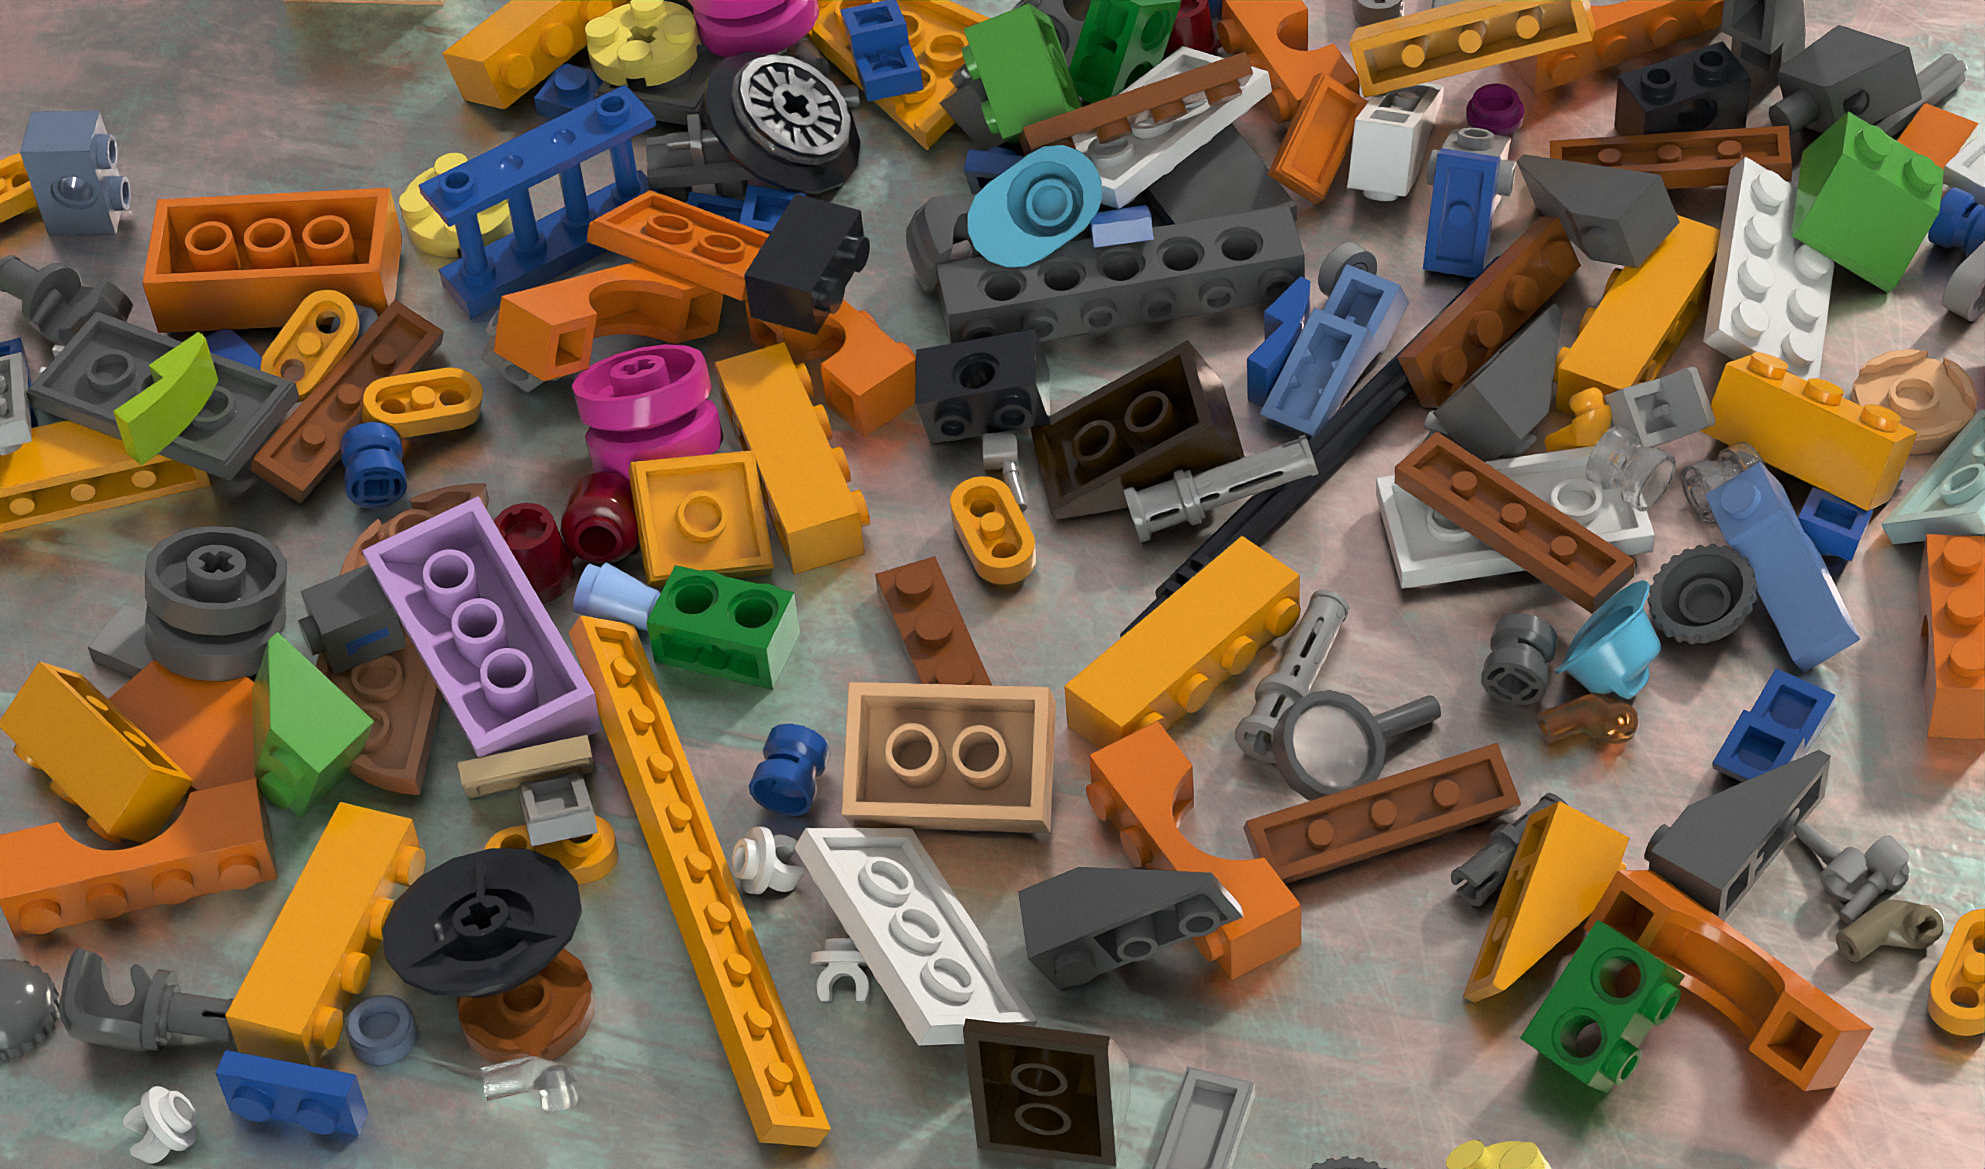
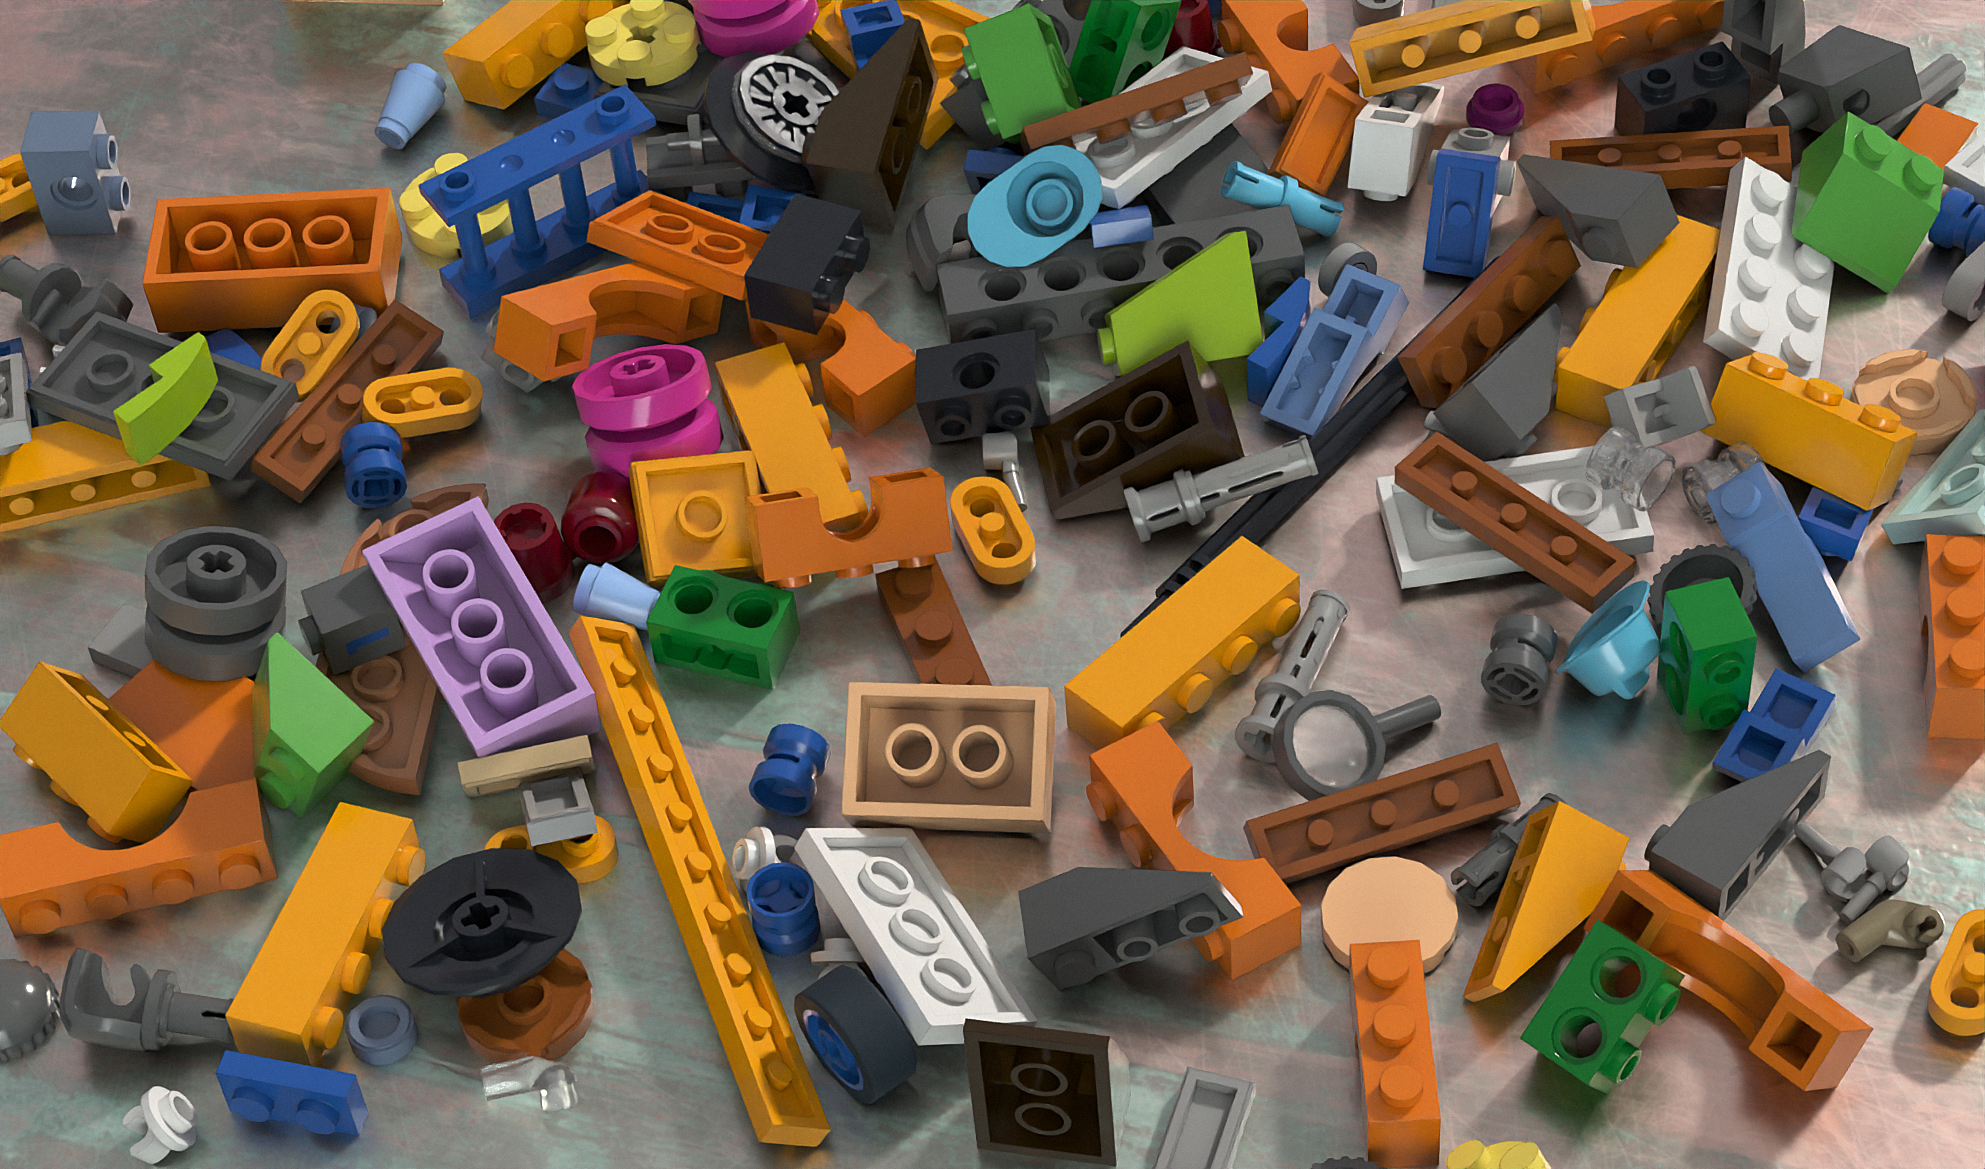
clear orange arm [1537,693,1639,744] -> none
light orange arm [1544,387,1612,453] -> none
none -> light blue cone [374,63,447,149]
none -> orange arch [744,467,953,589]
none -> blue wheel [747,862,820,957]
none -> black wheel [794,964,917,1104]
none -> dark brown slope [802,18,939,230]
none -> lime slope [1097,231,1263,376]
none -> medium azure pin [1220,161,1344,238]
none -> light nougat tile [1321,856,1458,974]
none -> orange arch [1349,940,1441,1168]
none -> green brick [1657,577,1757,734]

